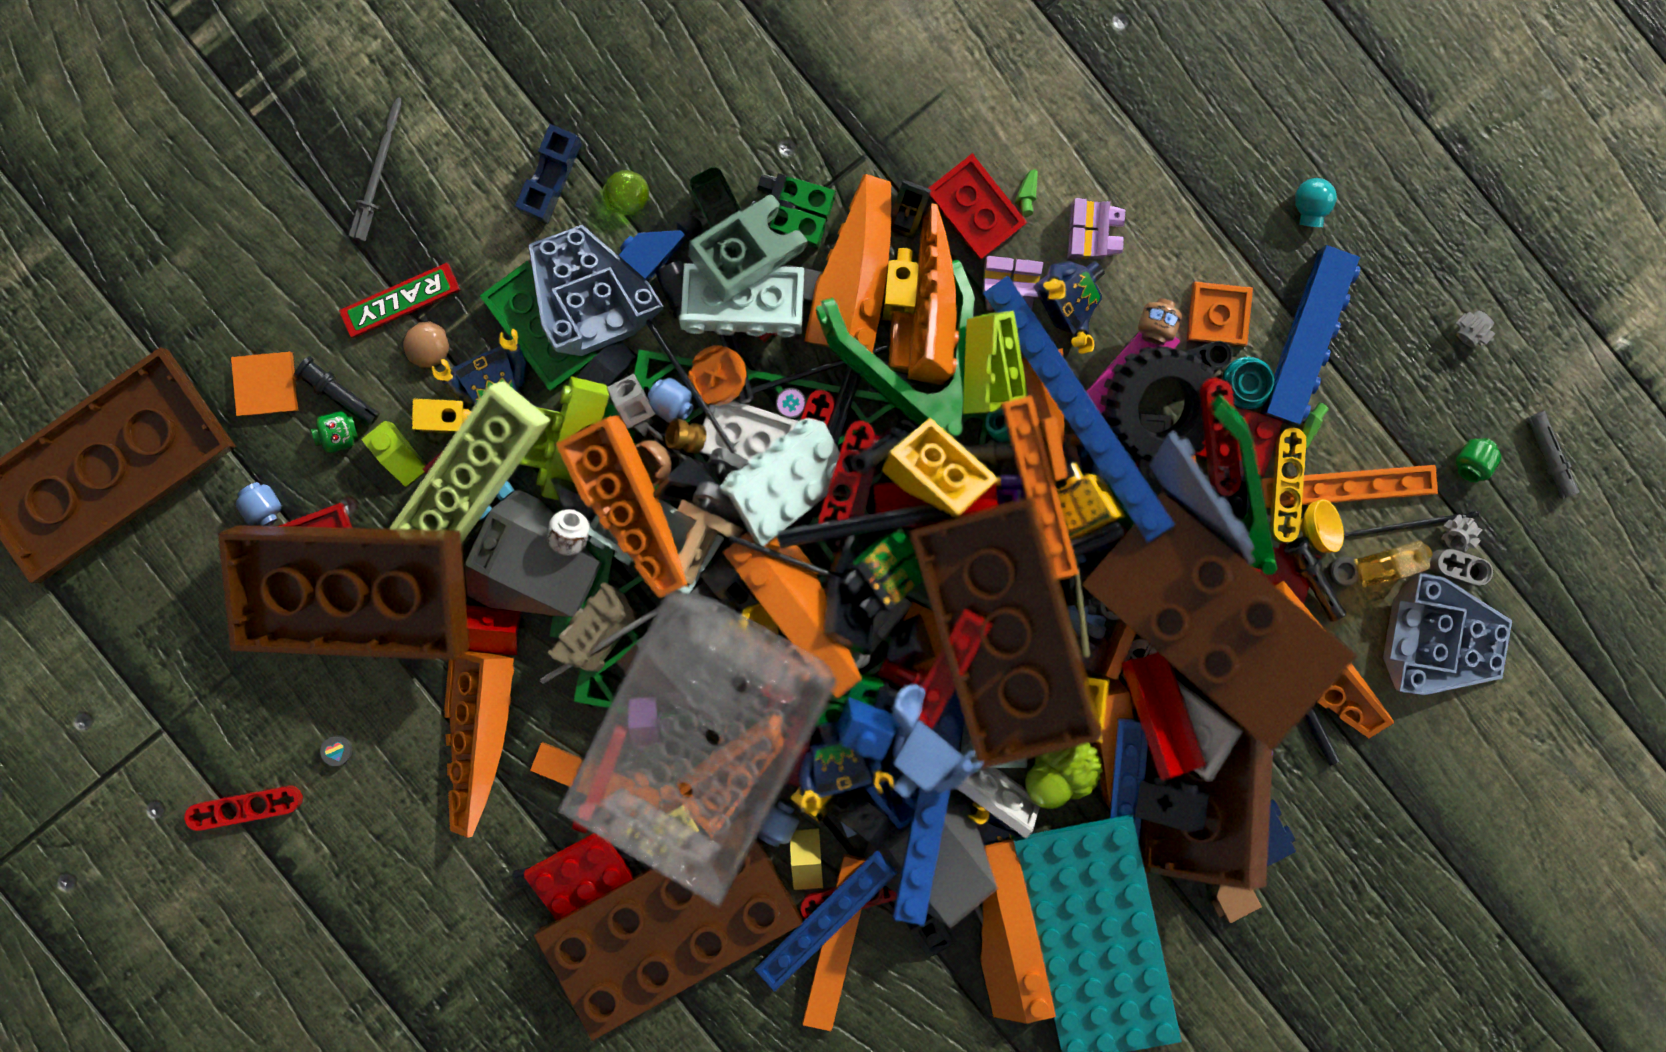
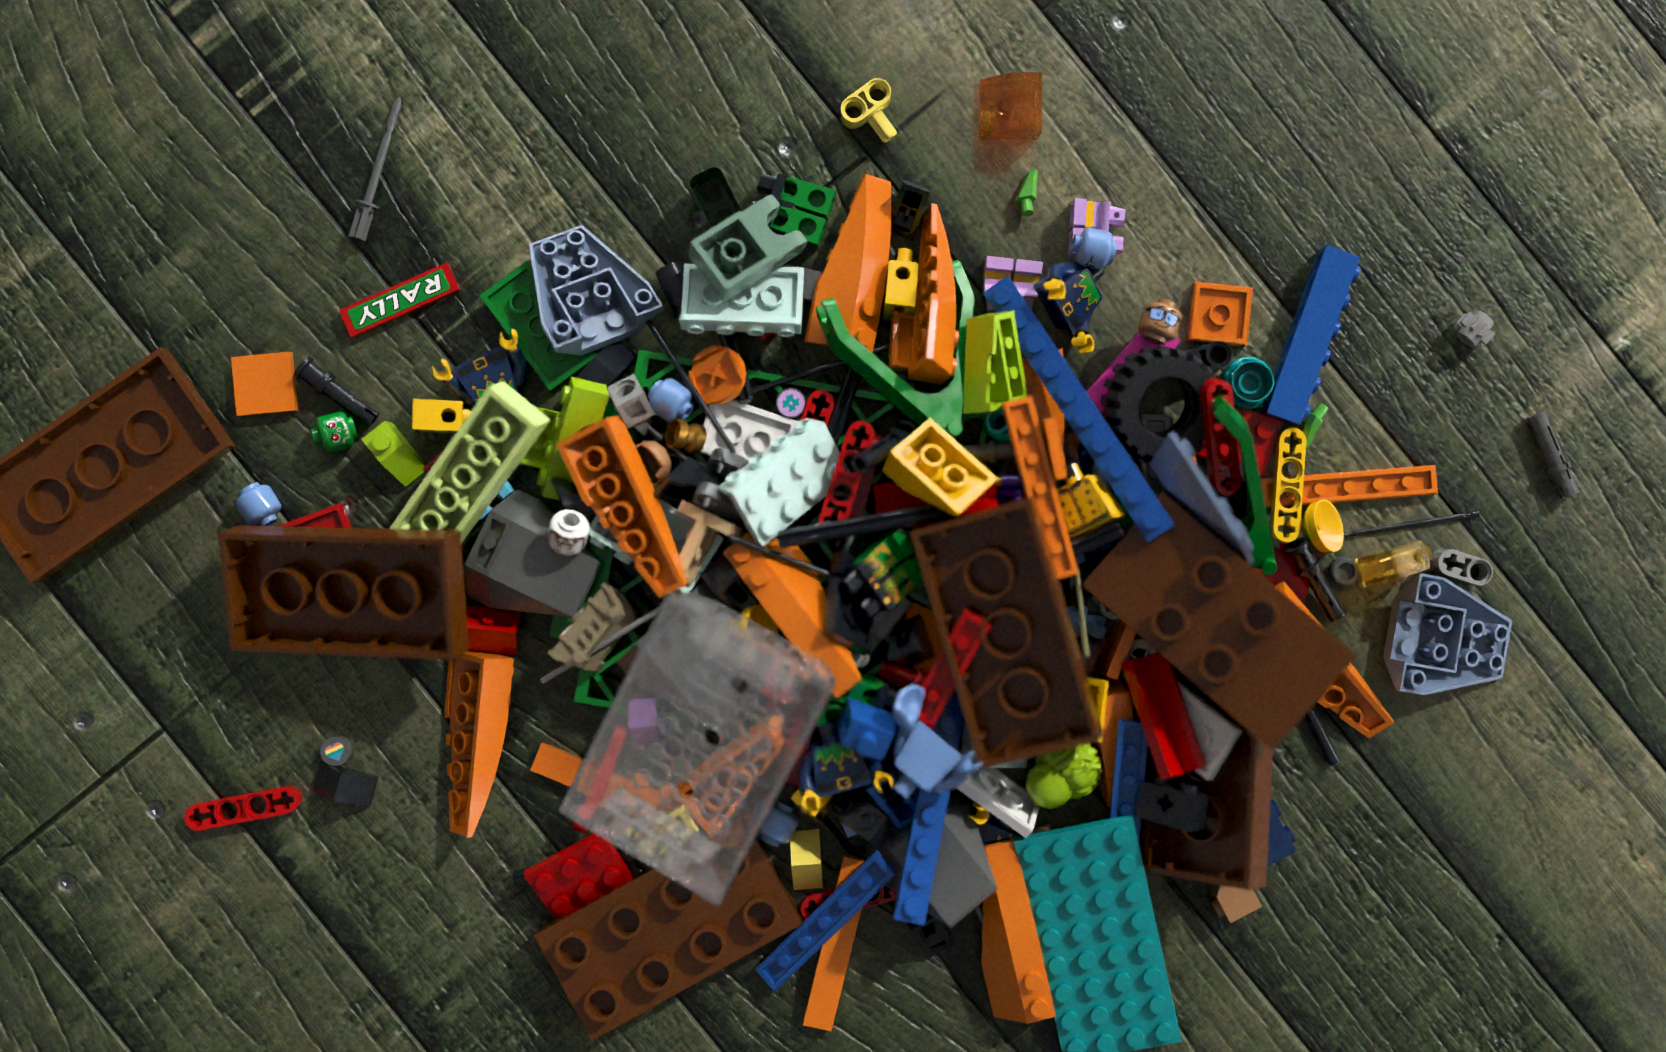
medium nougat hair [403,322,449,368] -> none
dark blue arch [515,124,582,224] -> none
clear neon green hair [603,170,649,216] -> none
blue slope [619,230,687,282] -> none
black piece [677,215,702,241] -> none
red plate [928,153,1027,261] -> none
teal piece [1295,178,1337,227] -> none
light grey gear [1441,515,1482,553] -> none
green head [1455,438,1501,483] -> none
none -> black slope [313,761,379,806]
none -> light yellow beam [840,78,897,143]
none -> clear orange slope [979,72,1042,140]
none -> medium blue head [1070,227,1117,270]

